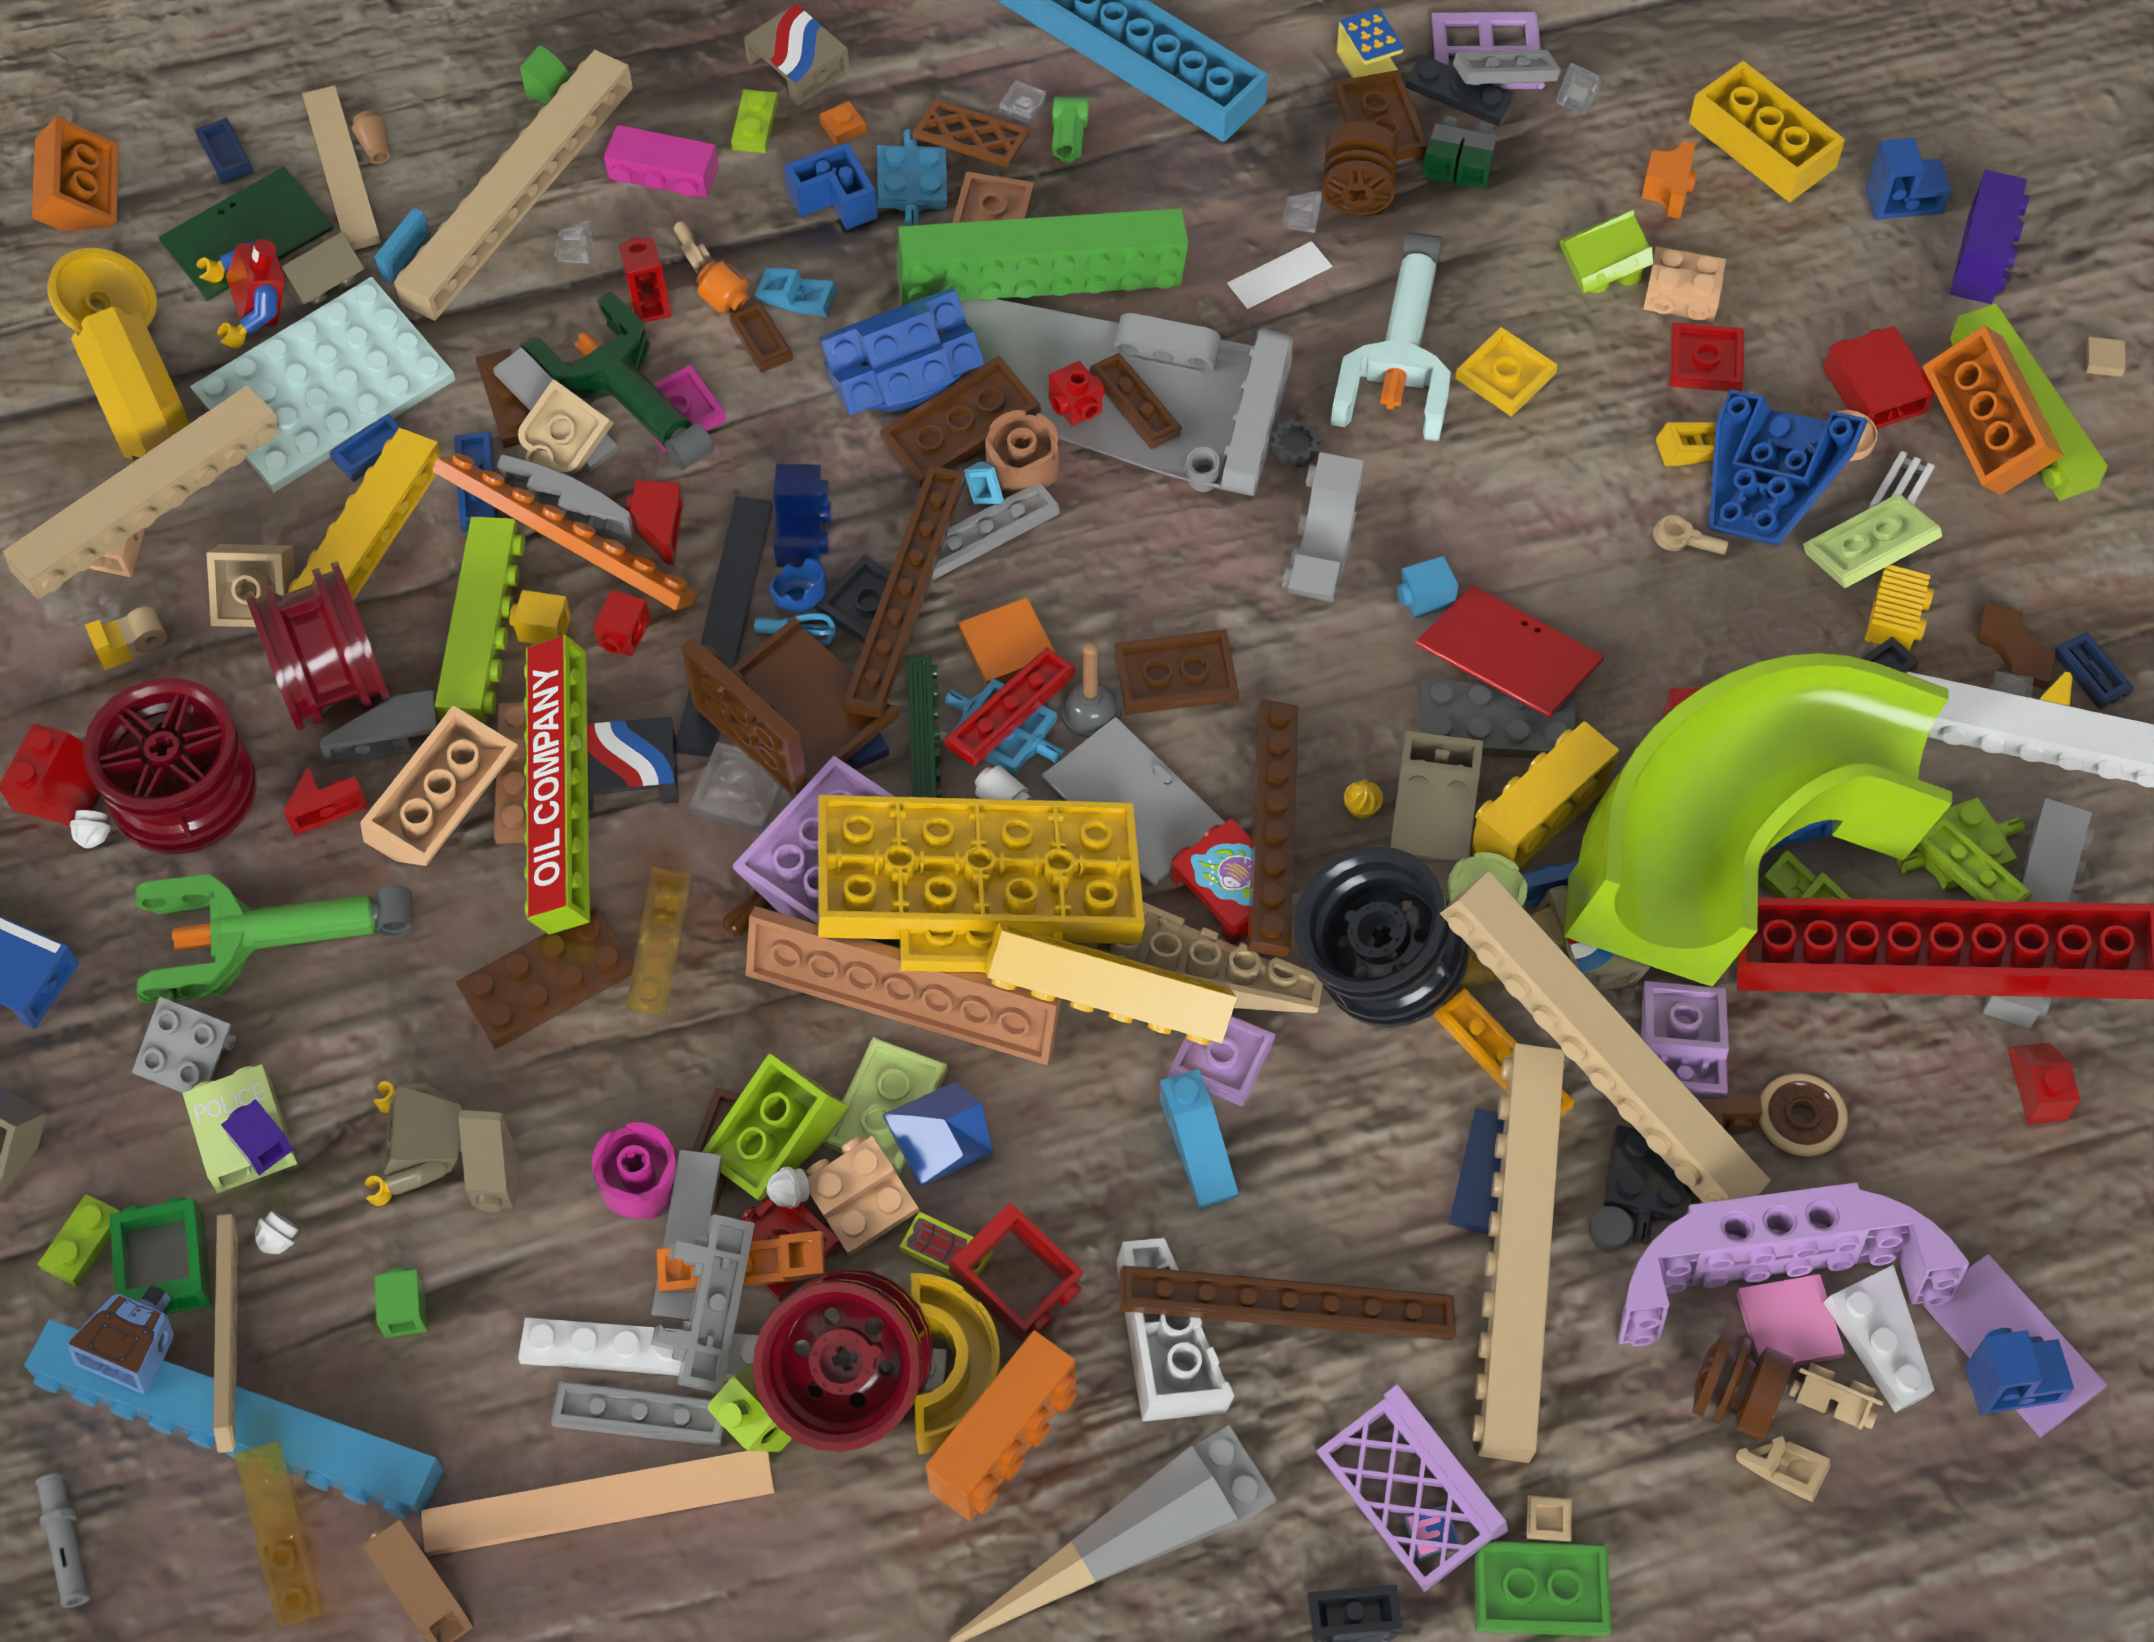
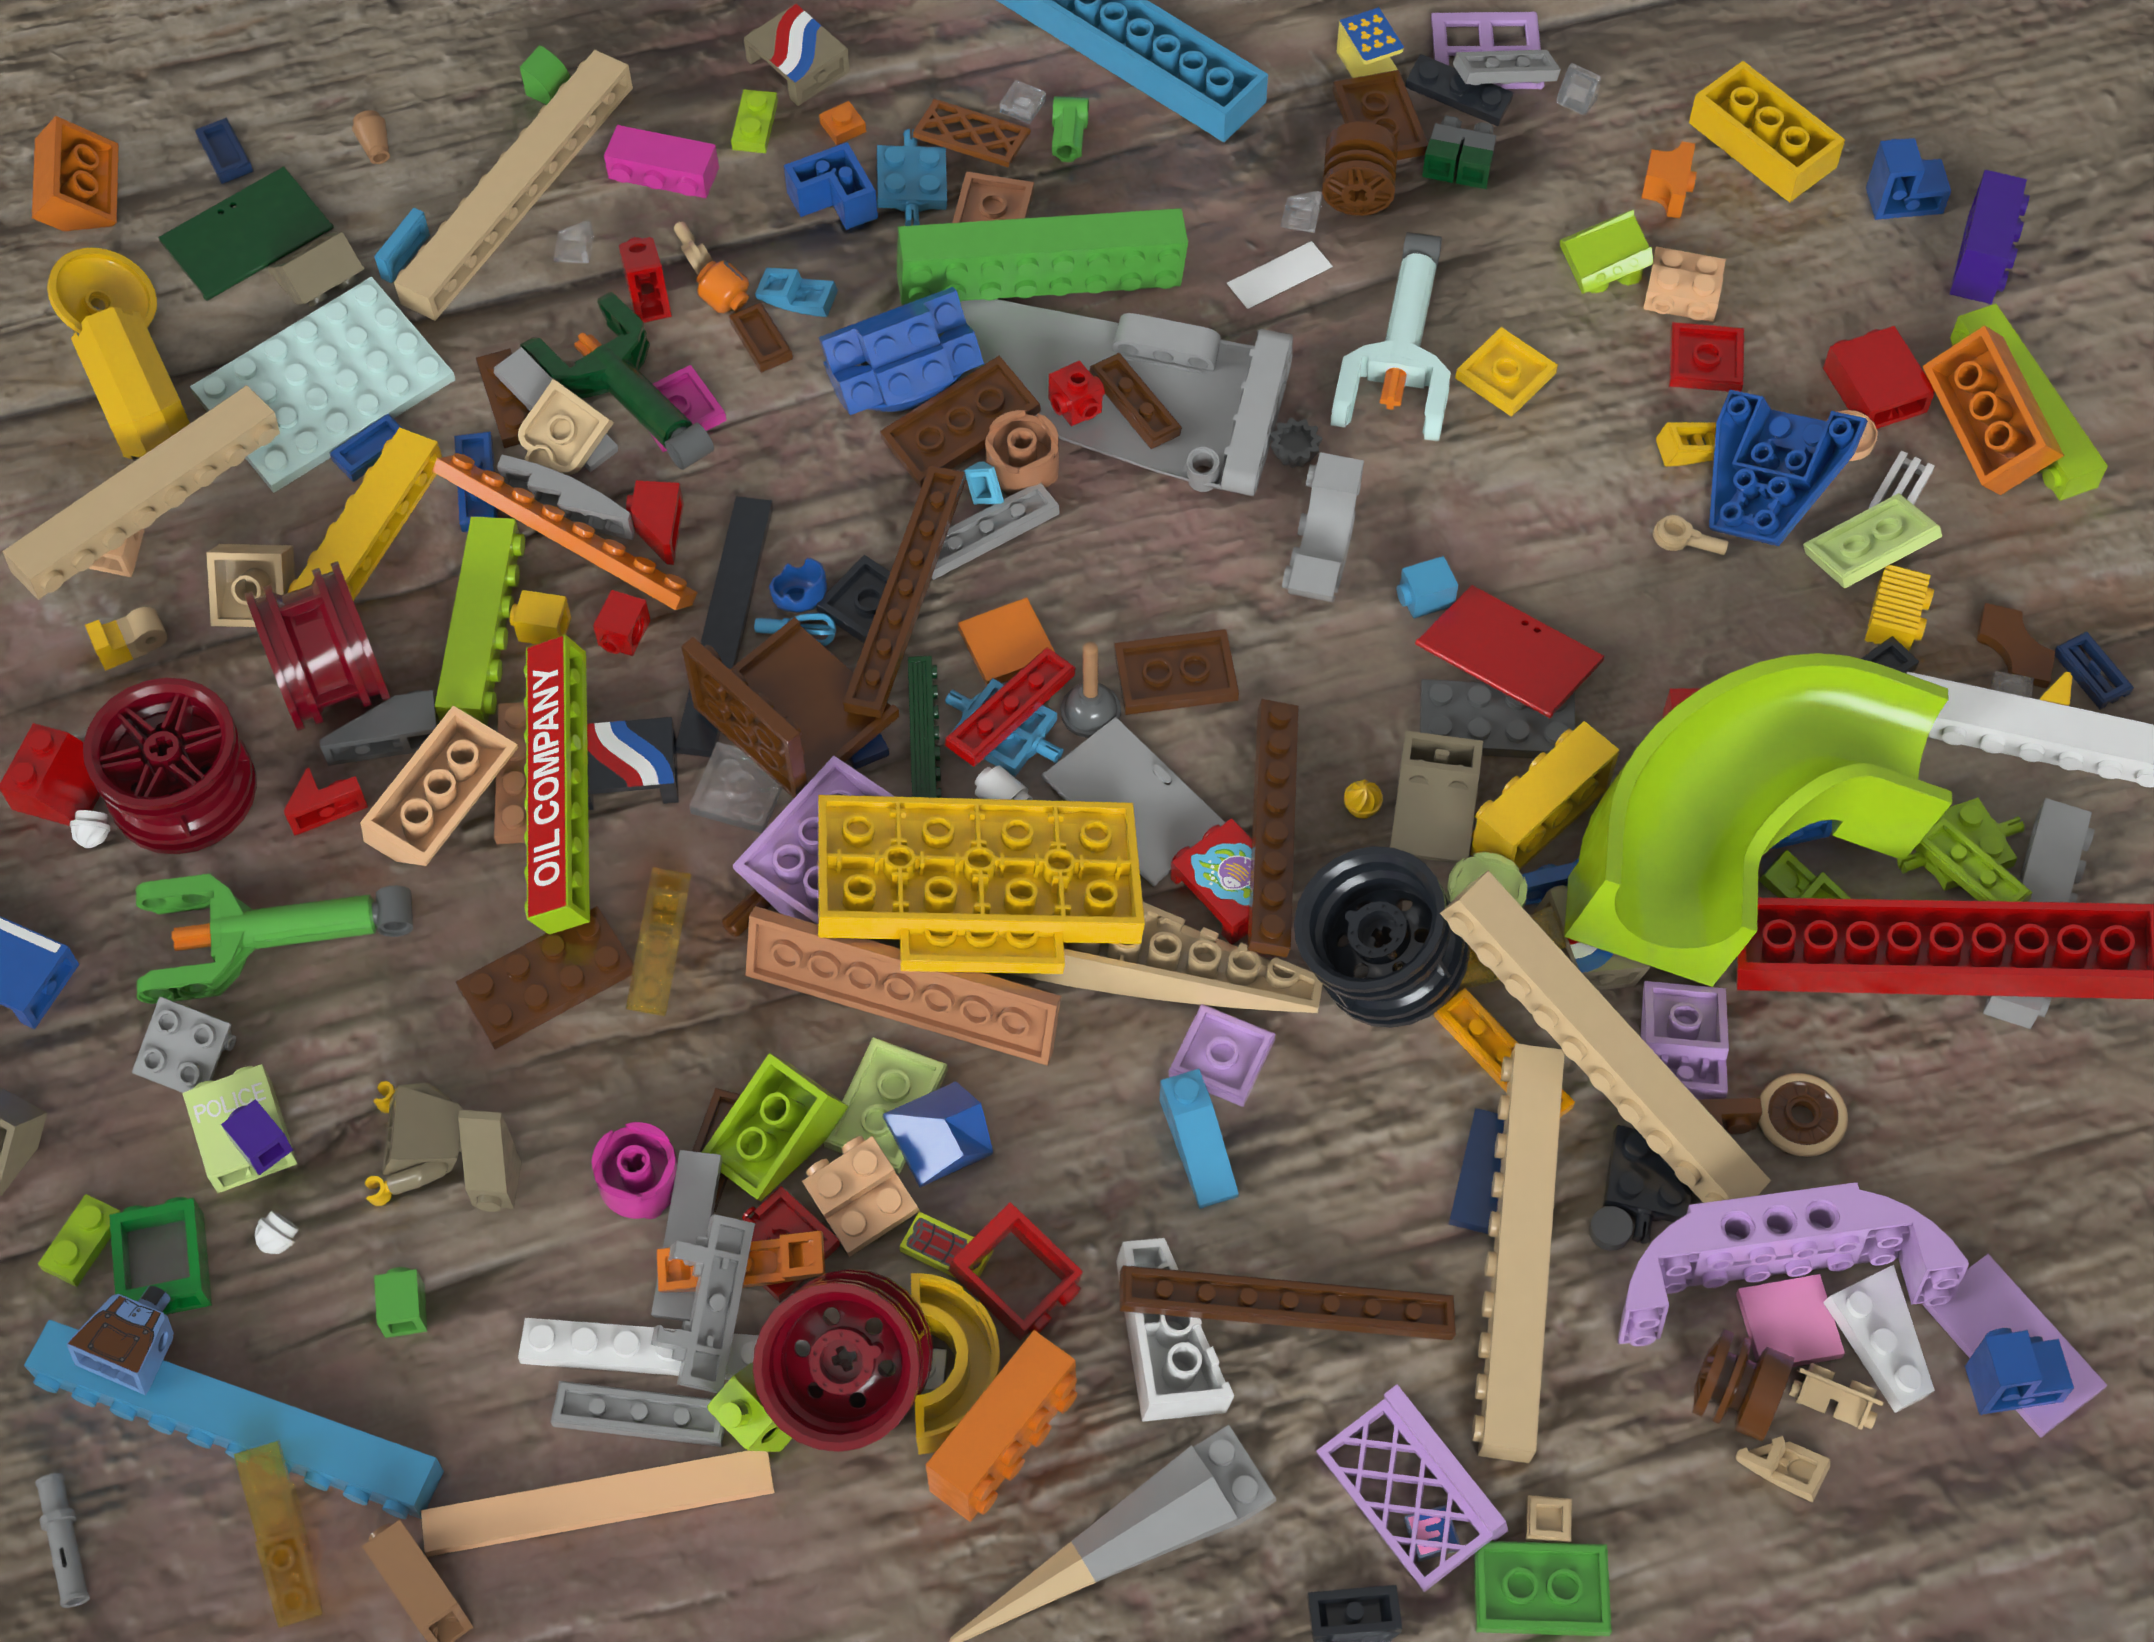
torso [197,239,285,348] -> none
tan tile [213,1214,238,1453] -> none
tan tile [302,85,381,250] -> none
white plate [767,1166,809,1209] -> none
clear blue brick [773,463,832,568] -> none
yellow brick [984,922,1237,1045] -> none
red slope [2008,1043,2081,1124] -> none
tan tile [2085,337,2126,377] -> none

